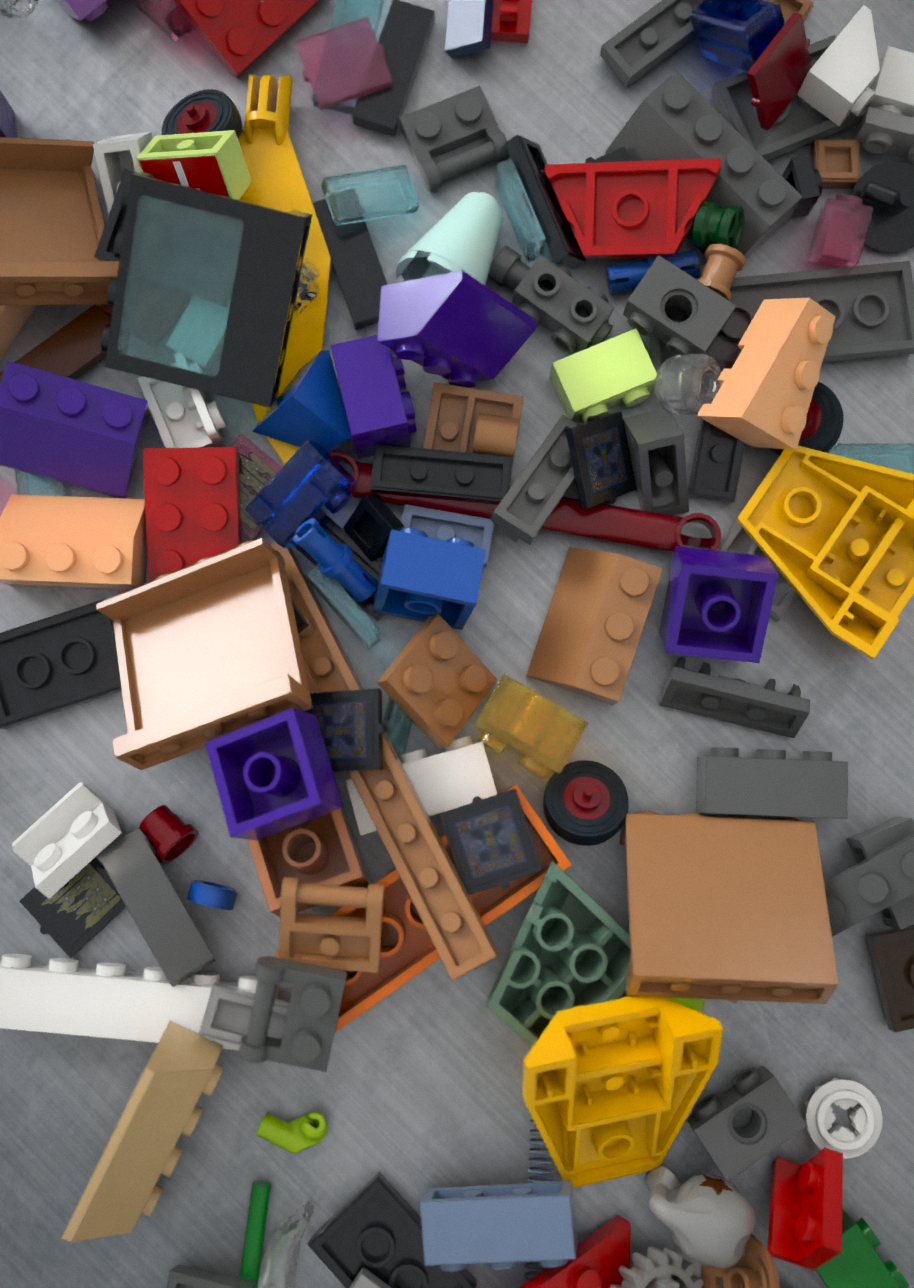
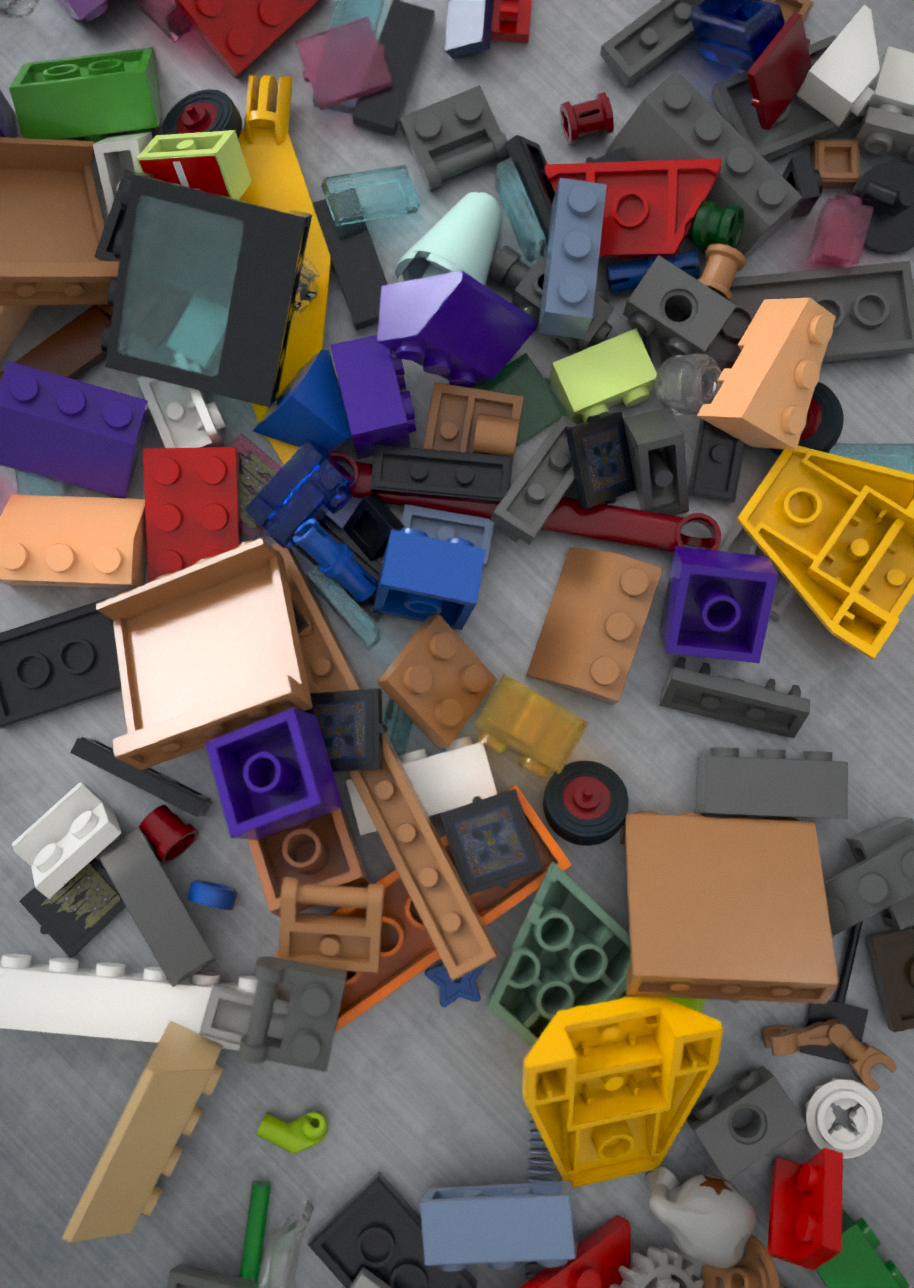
none -> bright green slope [9,47,162,142]
none -> black tile [70,737,213,817]
none -> blue plate [425,963,486,1007]
none -> clear green piece [473,353,567,448]
none -> sand blue brick [538,178,607,339]
none -> dark red bush [560,92,614,144]
none -> medium nougat piece [762,1019,897,1091]
none -> black piece [800,921,869,1064]

